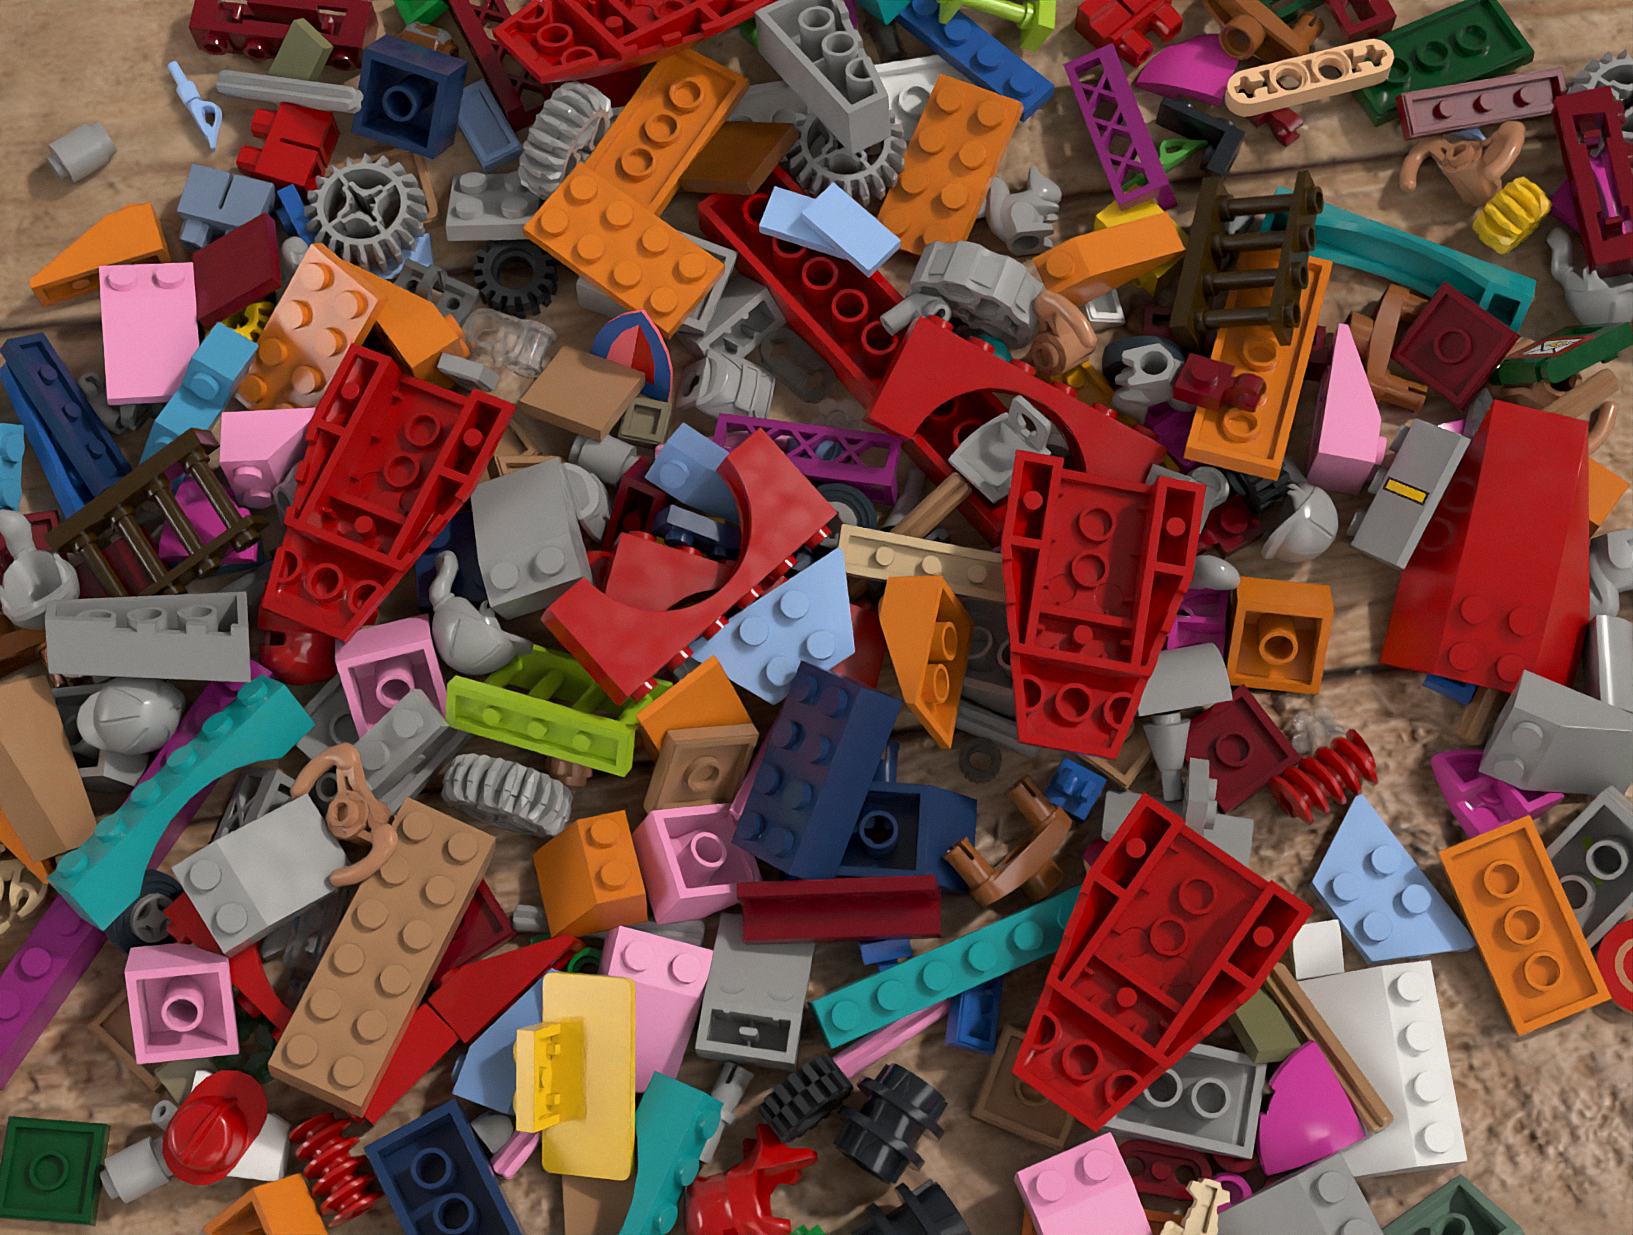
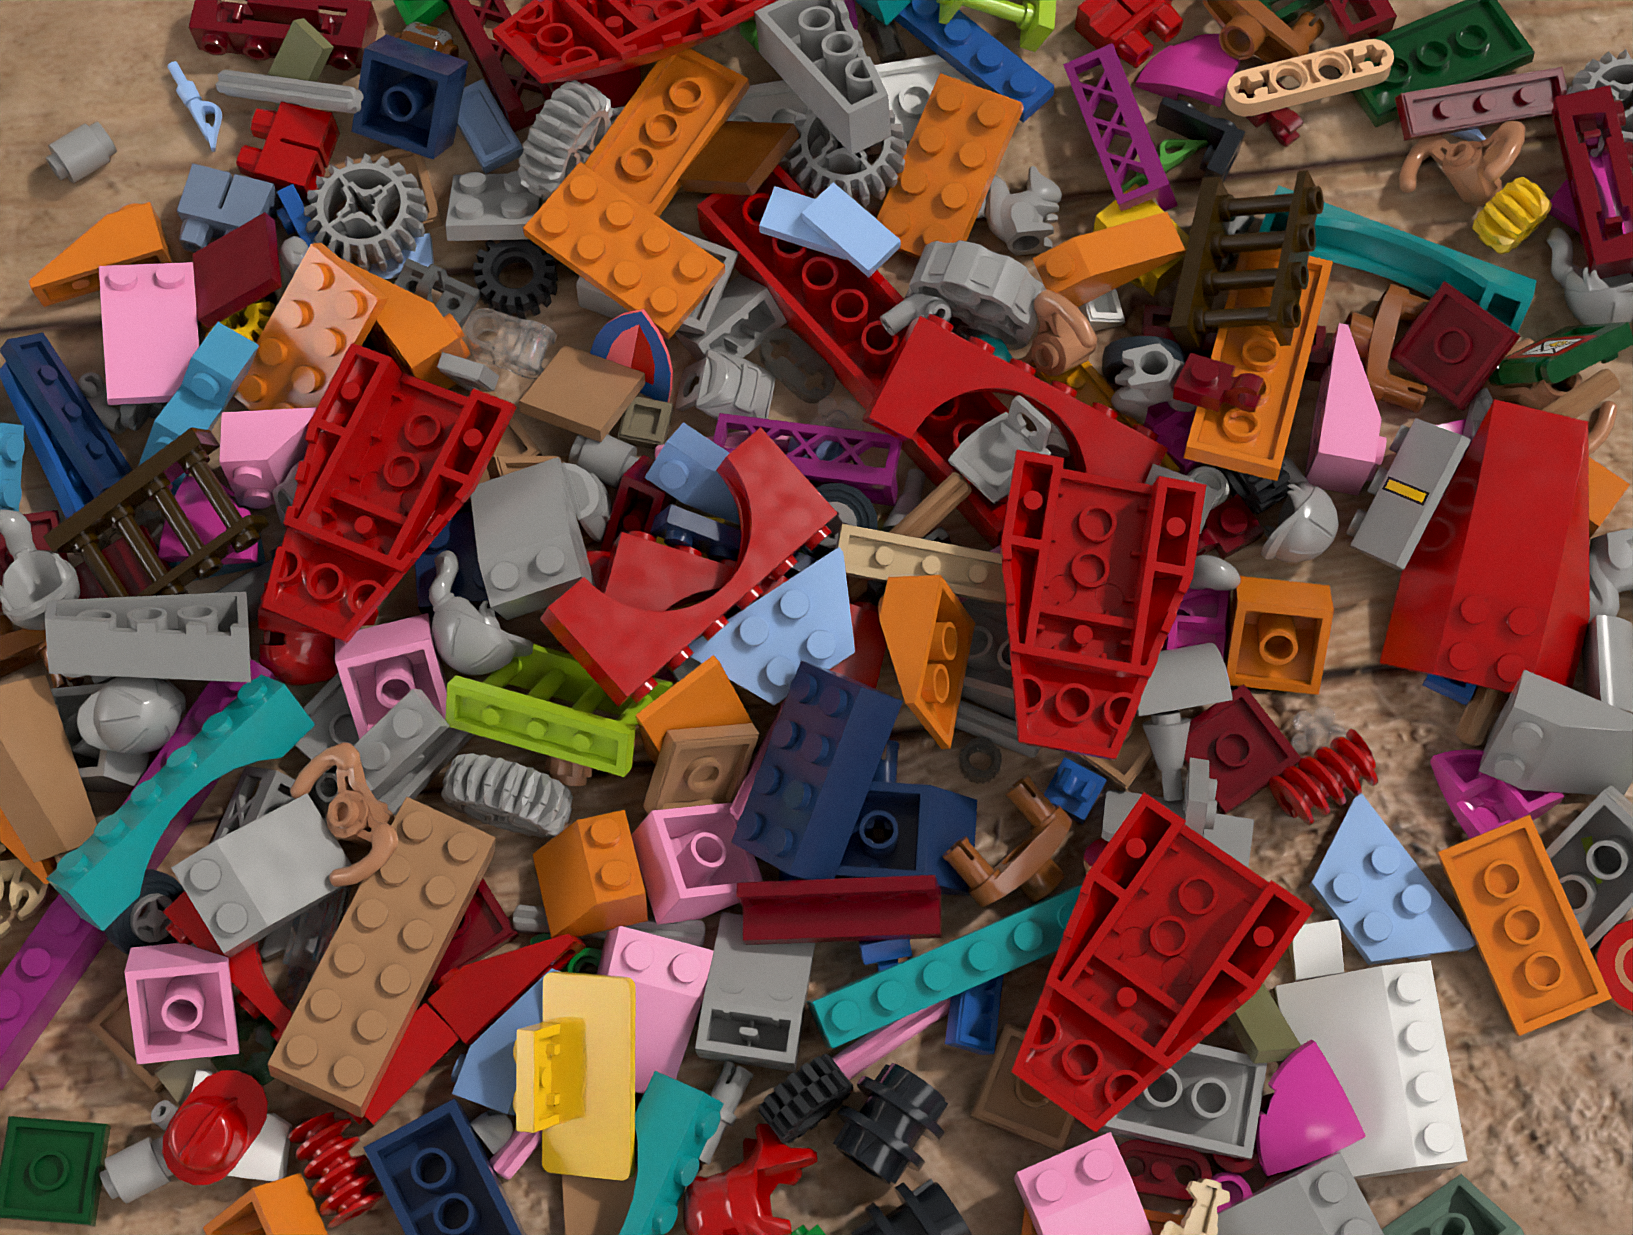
medium nougat axle [1263,962,1394,1134] -> none

